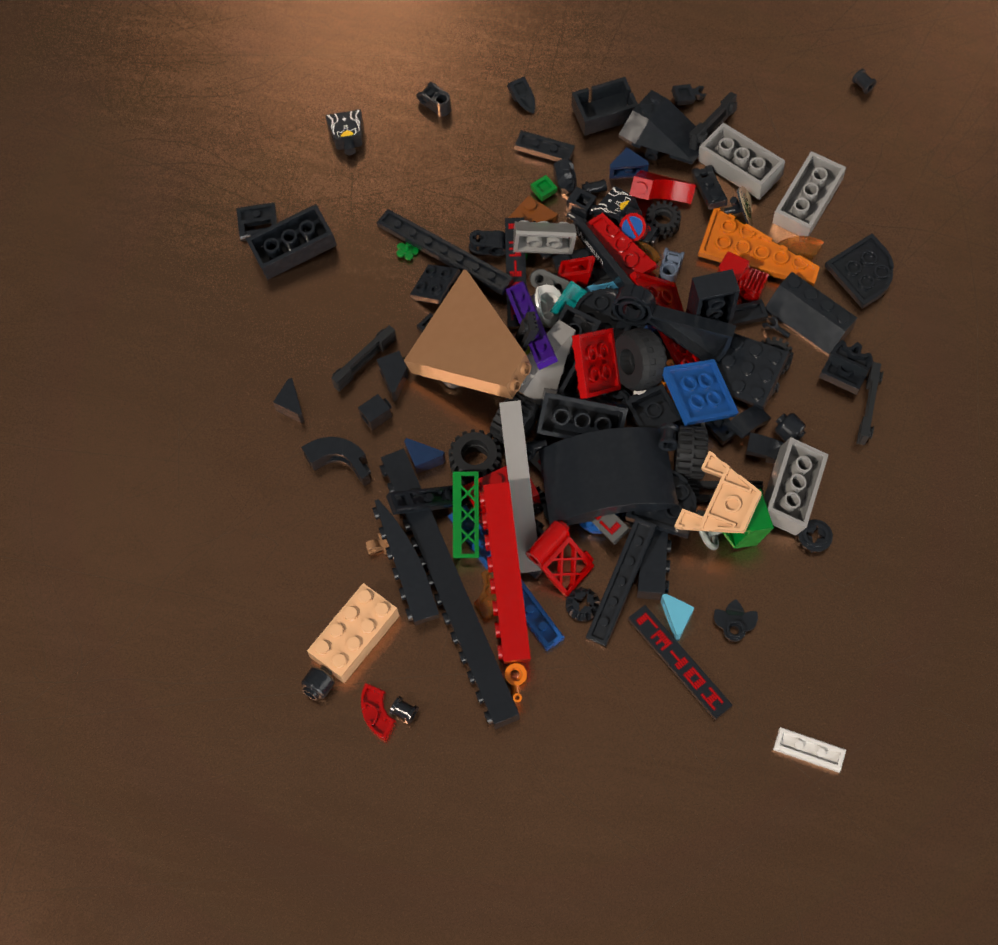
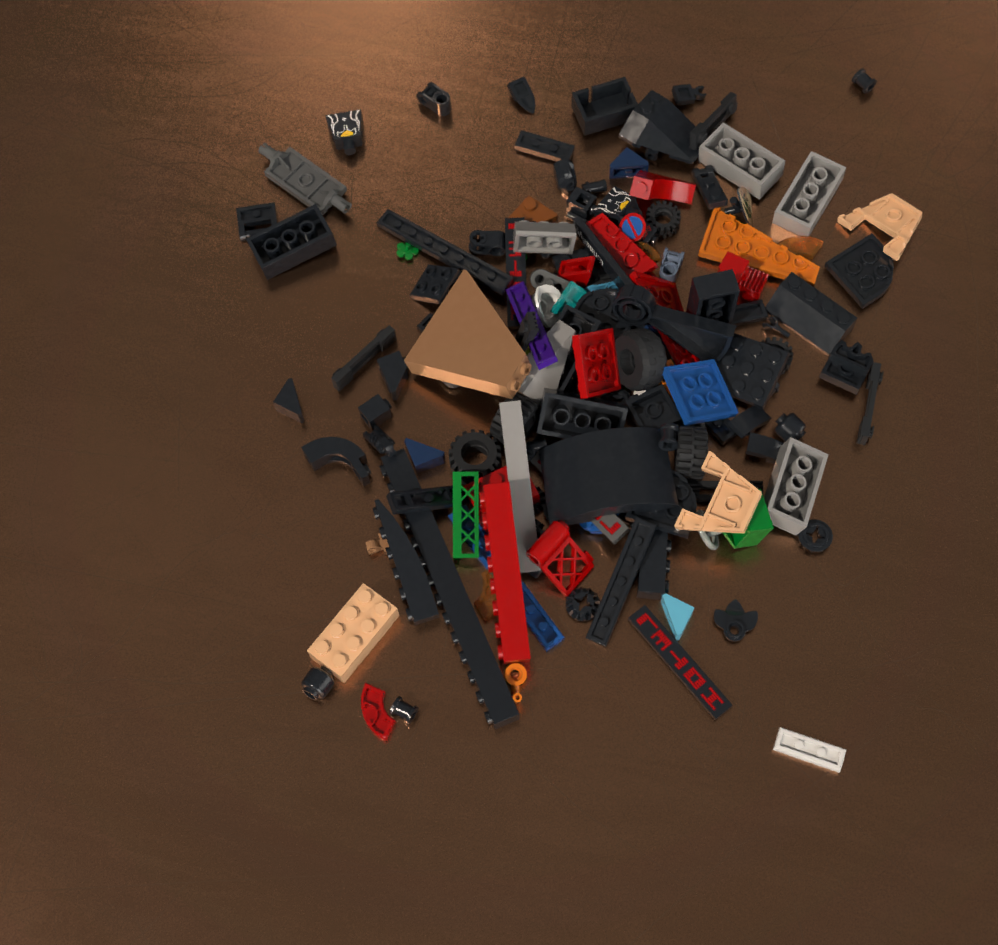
green plate [531,175,558,201] -> none
none -> dark grey plate [258,143,352,215]
none -> black hinge [363,425,397,457]
none -> light nougat wing [838,193,923,261]

